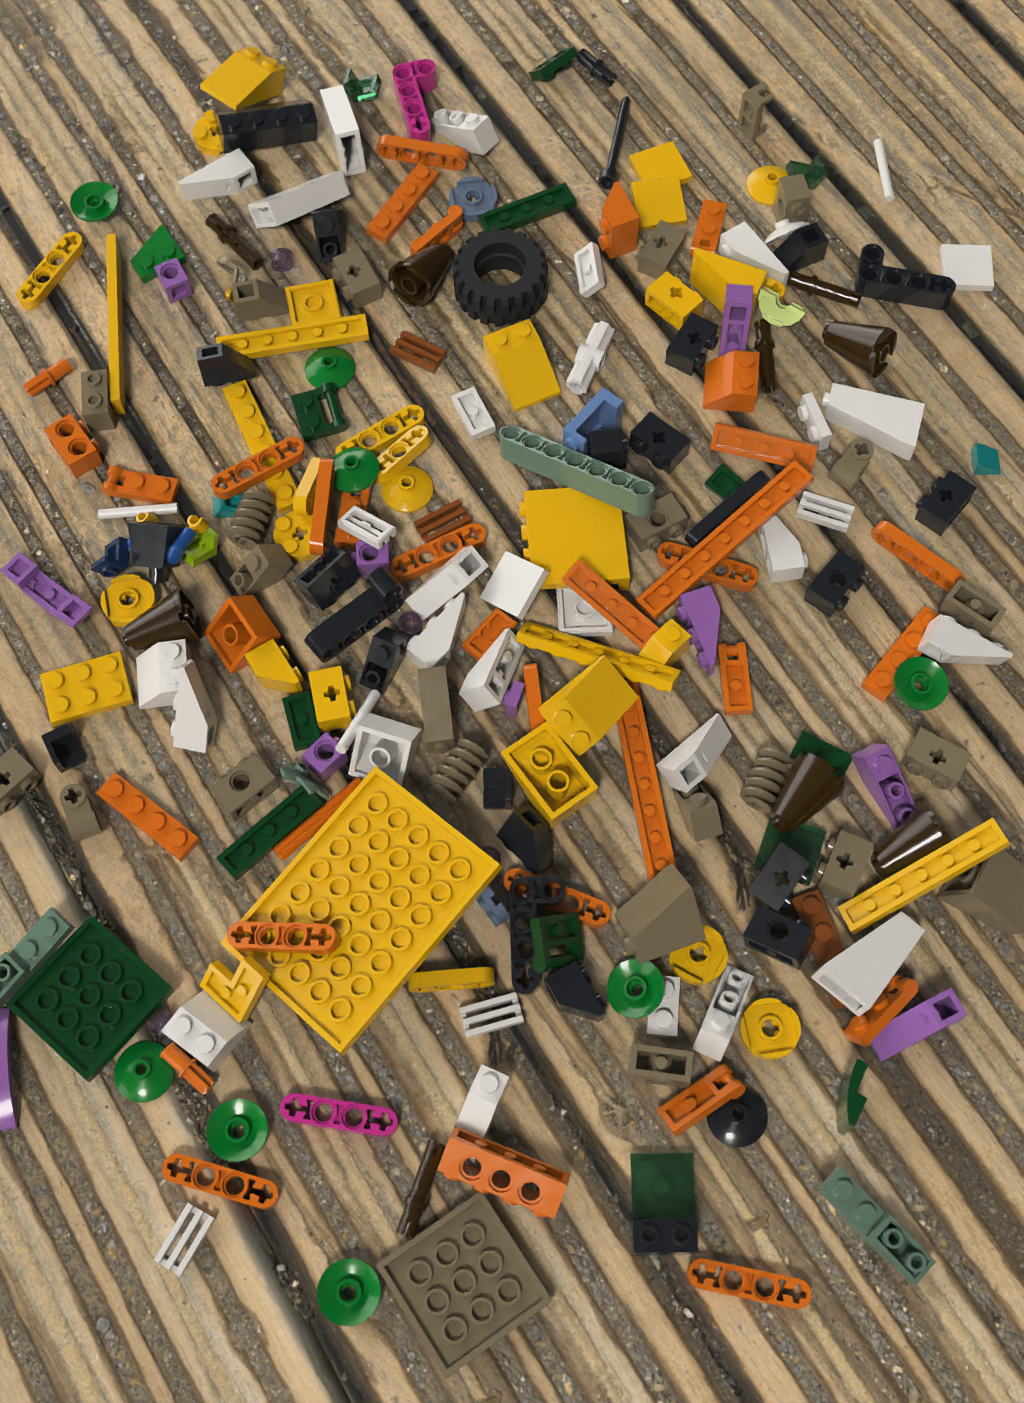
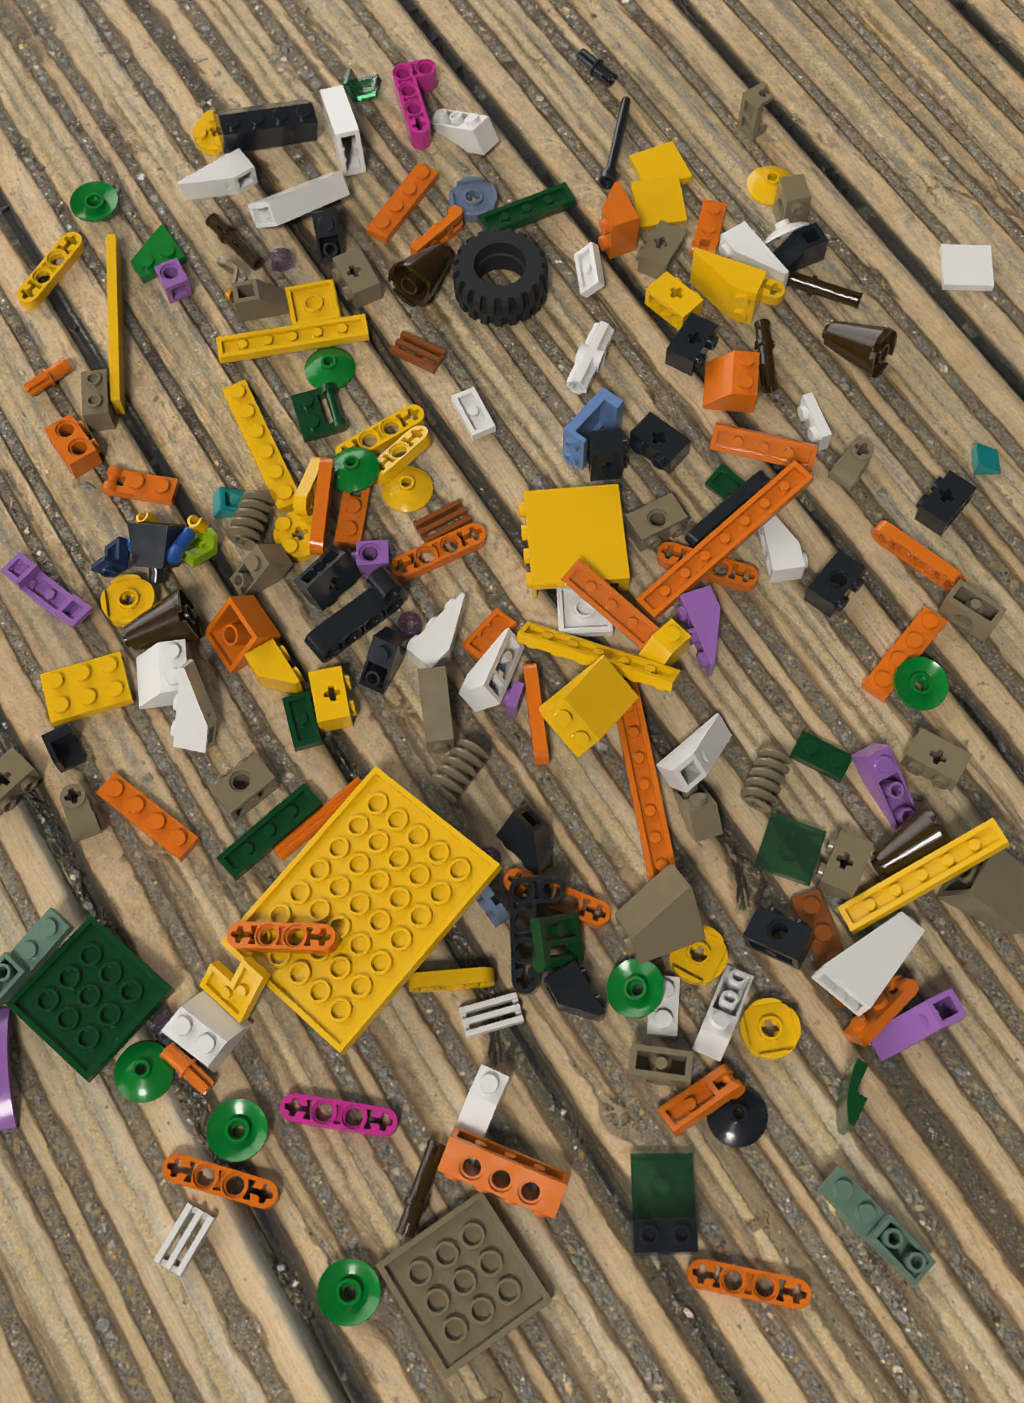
white bar [98,503,179,520] -> none
black slope [196,343,255,387] -> none
yellow slope [200,46,286,110] -> none
orange beam [211,437,305,500] -> none
sand green plate [280,762,329,800] -> none
medium lavender brick [301,732,348,783] -> none
white bar [336,690,381,754] -> none
white tile [337,505,396,550] -> none
white slope [348,713,422,787] -> none
orange beam [376,135,469,171] -> none
white slope [404,545,489,621] -> none
white tile [480,551,549,620] -> none
yellow slope [483,319,561,412] -> none
black panel [483,768,512,810] -> none
sand green beam [499,425,654,517] -> none
yellow slope [501,721,599,829] -> none
dark green plate [528,46,578,82] -> none
orange plate [716,642,753,716] -> none
medium lavender slope [718,284,753,357] -> none
black brick [748,842,812,911] -> none
yellowish green cylinder [758,286,809,327] -> none
dark brown cone [770,753,846,833] -> none
clear green bracket [785,155,828,190] -> none
white tile [795,491,855,533] -> none
white slope [821,383,925,460] -> none
black beam [854,244,956,310] -> none
white bar [873,139,895,202] -> none
white slope [917,614,1013,665] -> none

